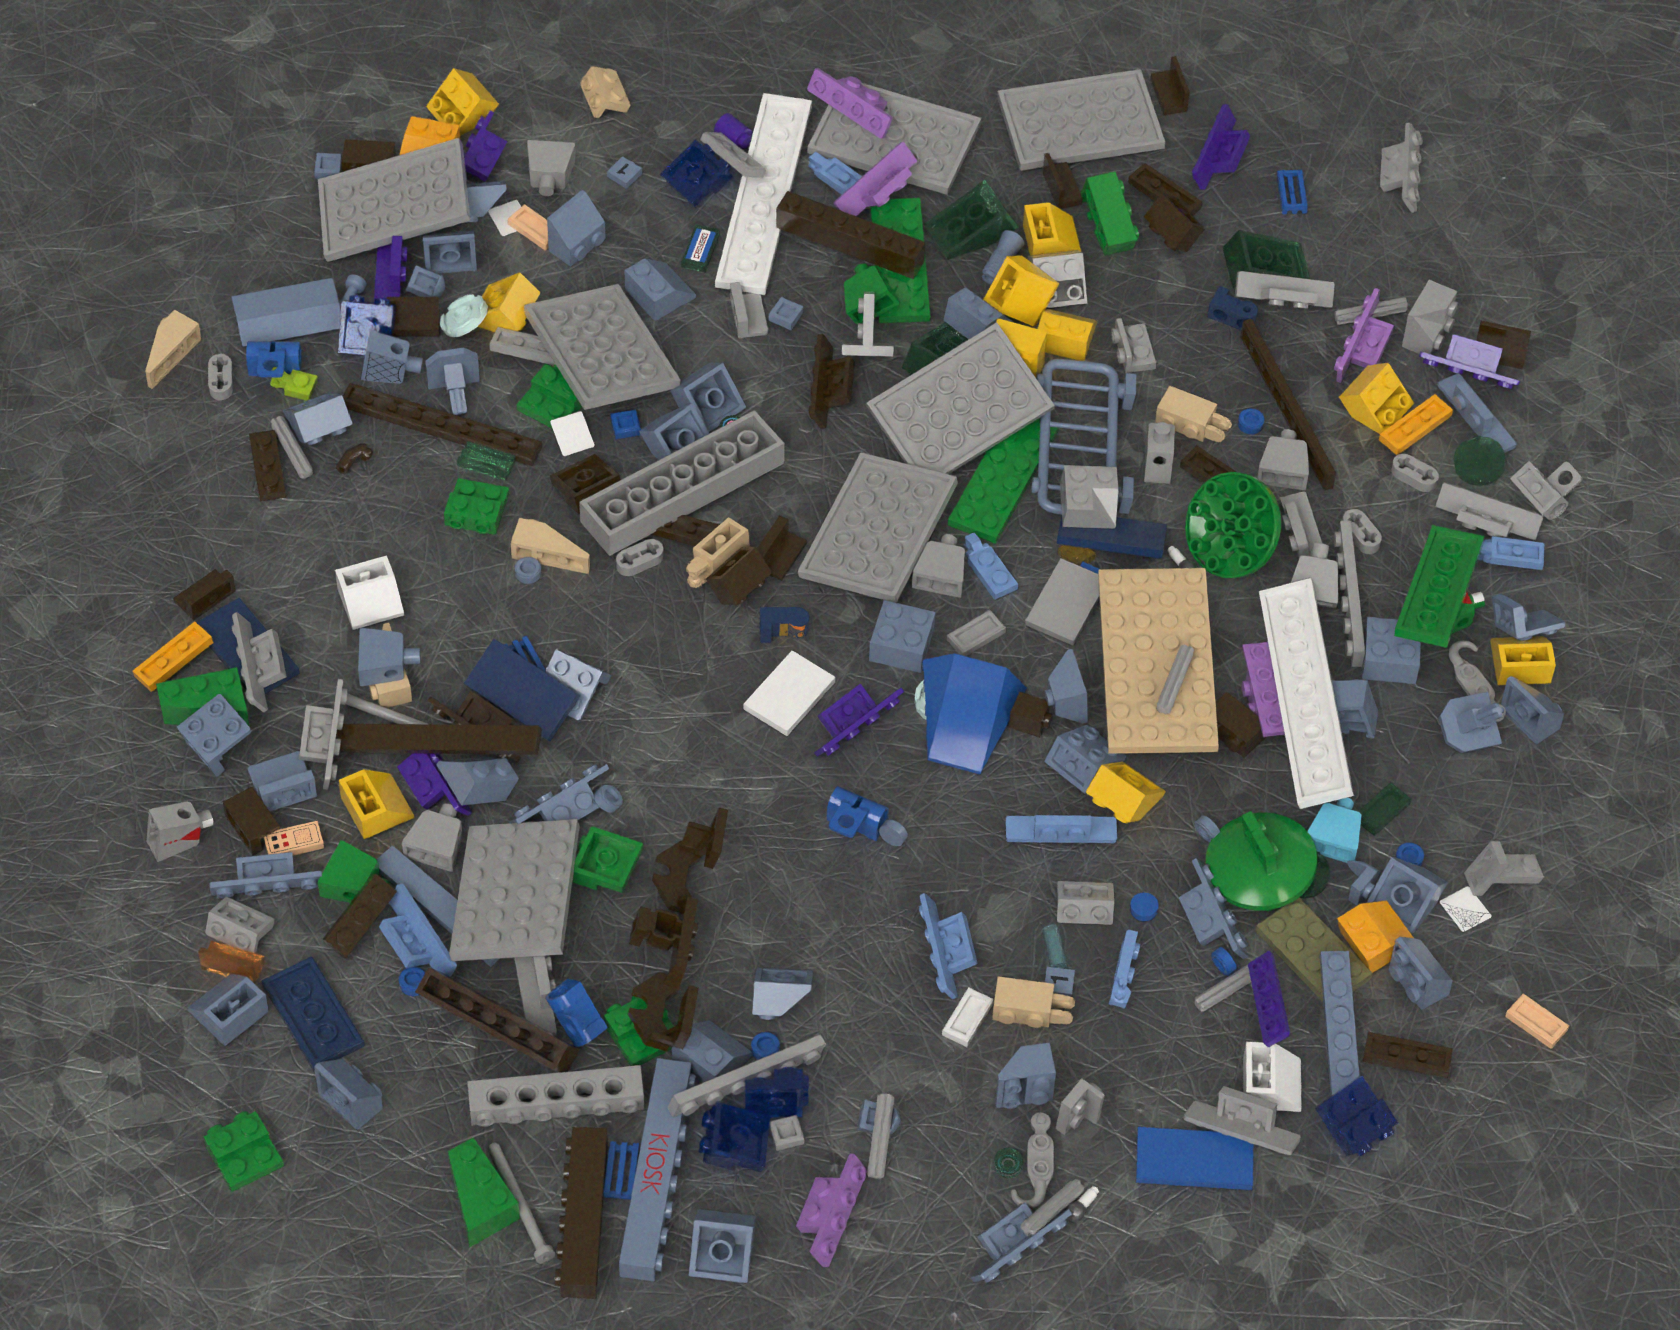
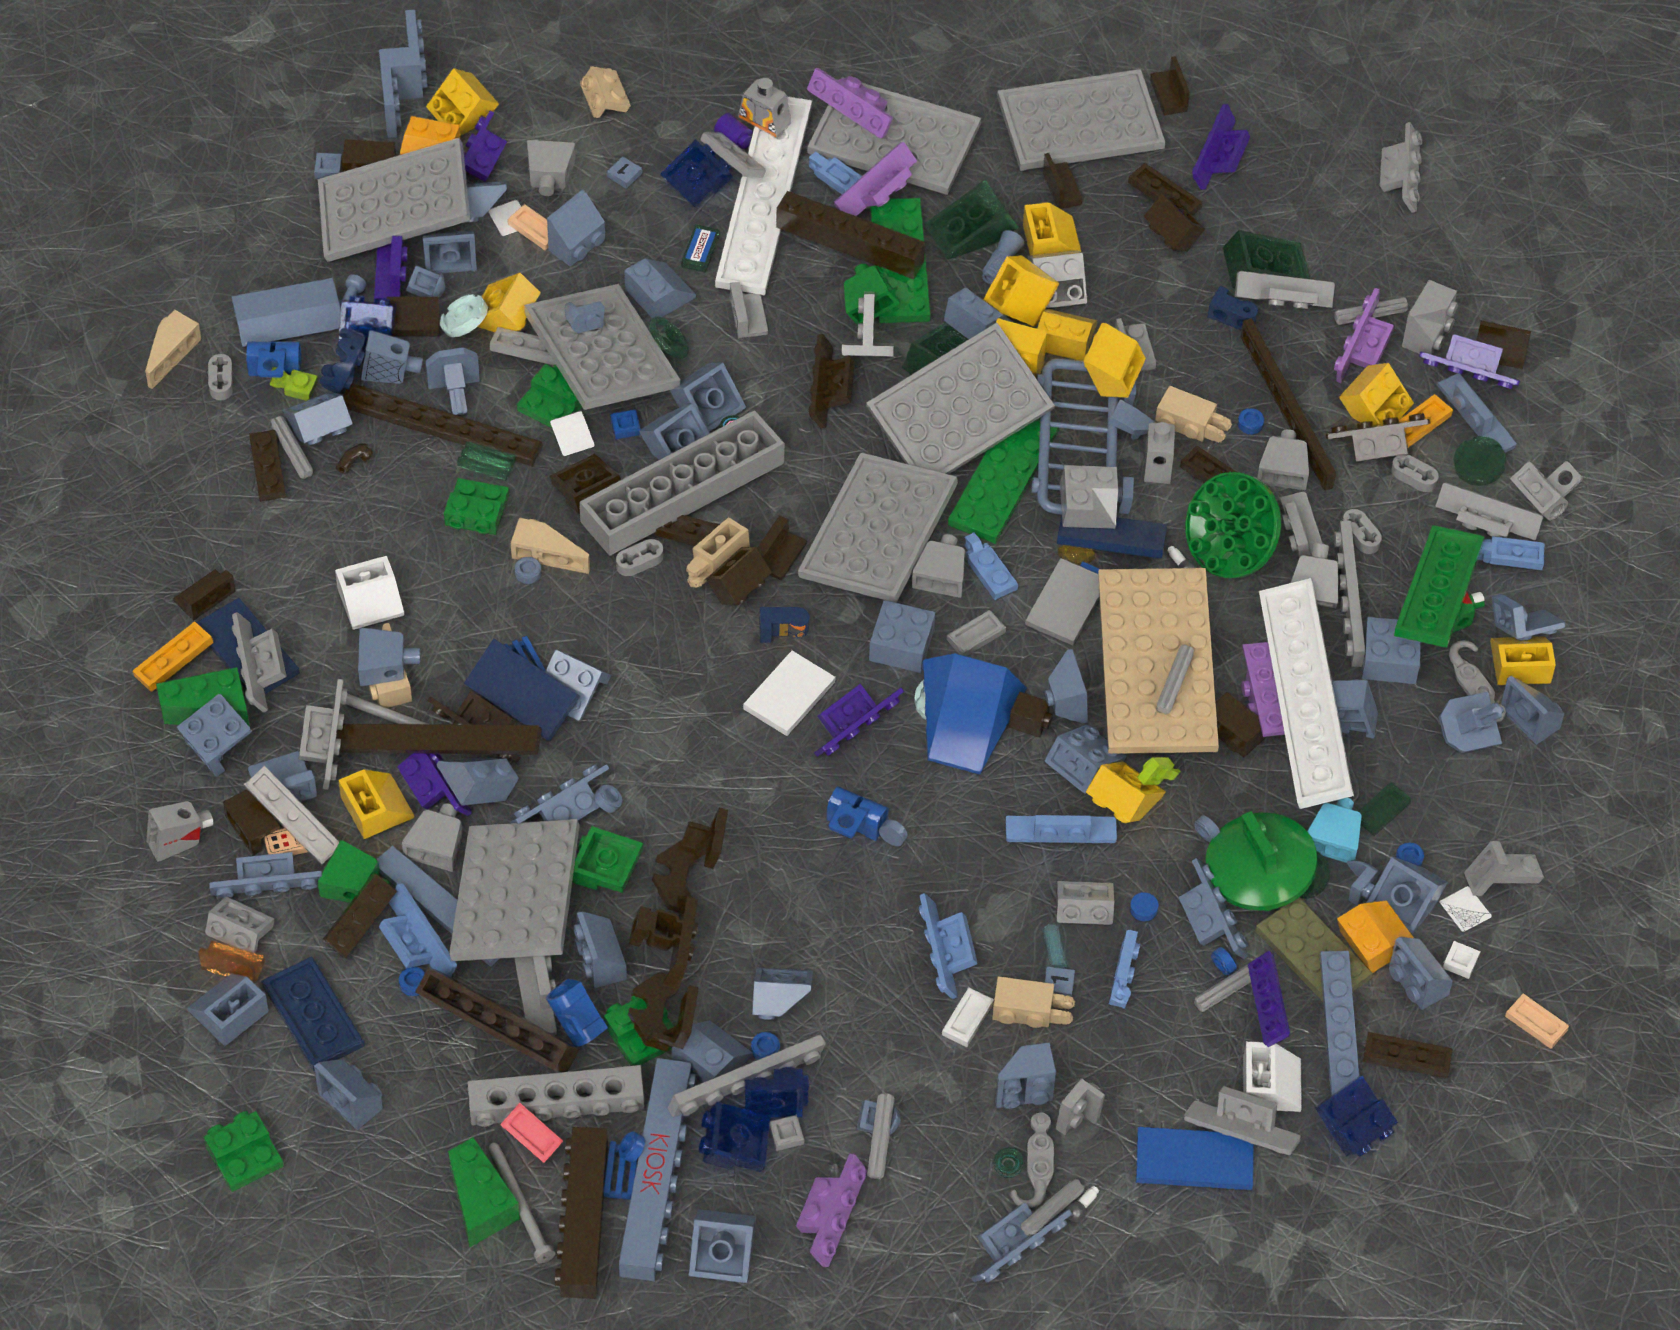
sand blue plate [769,297,803,330] -> none
green wedge [1081,171,1139,256] -> none
blue tile [1276,170,1308,214] -> none
none -> light grey tile [244,766,339,866]
none -> dark blue plate [319,328,366,394]
none -> sand blue bracket [379,10,427,138]
none -> coral tile [500,1102,563,1163]
none -> sand blue plate [565,301,605,333]
none -> sand blue slope [573,912,627,988]
none -> blue tile [619,1132,645,1162]
none -> clear green piece [649,317,689,359]
none -> light grey torso [738,78,791,138]
none -> yellow slope [1084,323,1146,398]
none -> sand blue slope [1109,400,1155,440]
none -> lime plate [1137,757,1181,785]
none -> bracket [1326,413,1432,461]
none -> white plate [1443,941,1480,979]

